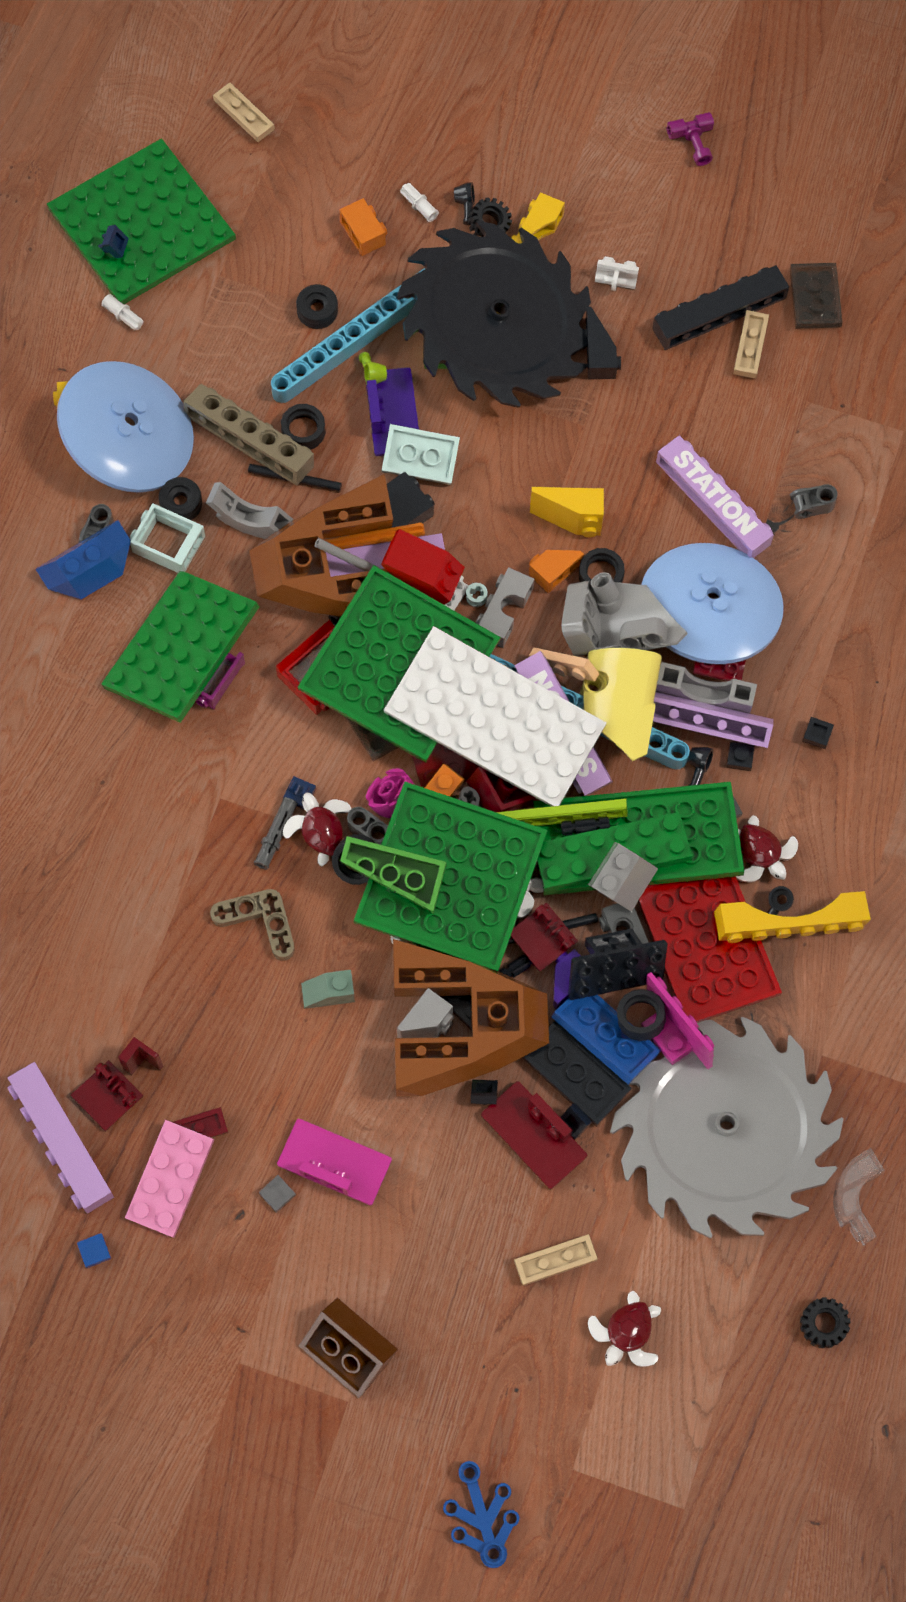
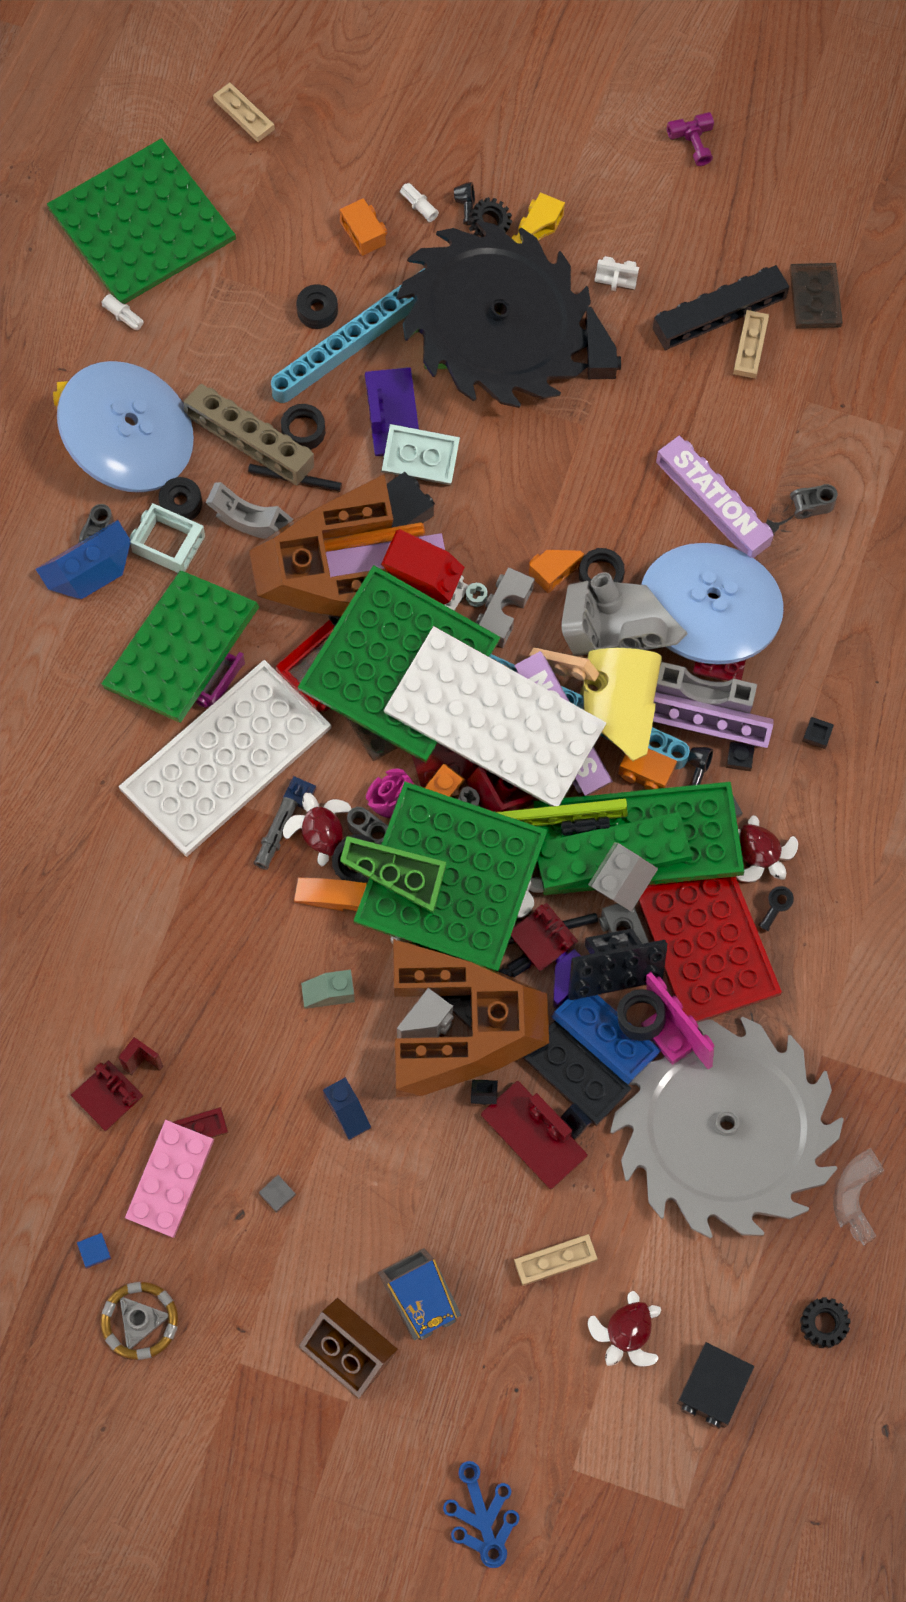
lavender brick [7,1062,114,1214] -> none
dark blue tile [98,225,129,258] -> none
dark tan beam [210,889,295,961] -> none
dark pink bracket [277,1119,392,1206] -> none
light grey piece [315,538,380,571] -> none
lime bar [359,352,387,385] -> none
yellow slope [530,487,604,538] -> none
yellow arch [714,891,871,943] -> none
none -> light grey piece [101,1281,178,1360]
none -> white plate [119,660,331,857]
none -> orange slope [294,877,367,911]
none -> dark blue slope [323,1077,371,1141]
none -> slope [378,1248,461,1340]
none -> orange brick [618,748,677,790]
none -> black brick [676,1342,754,1429]

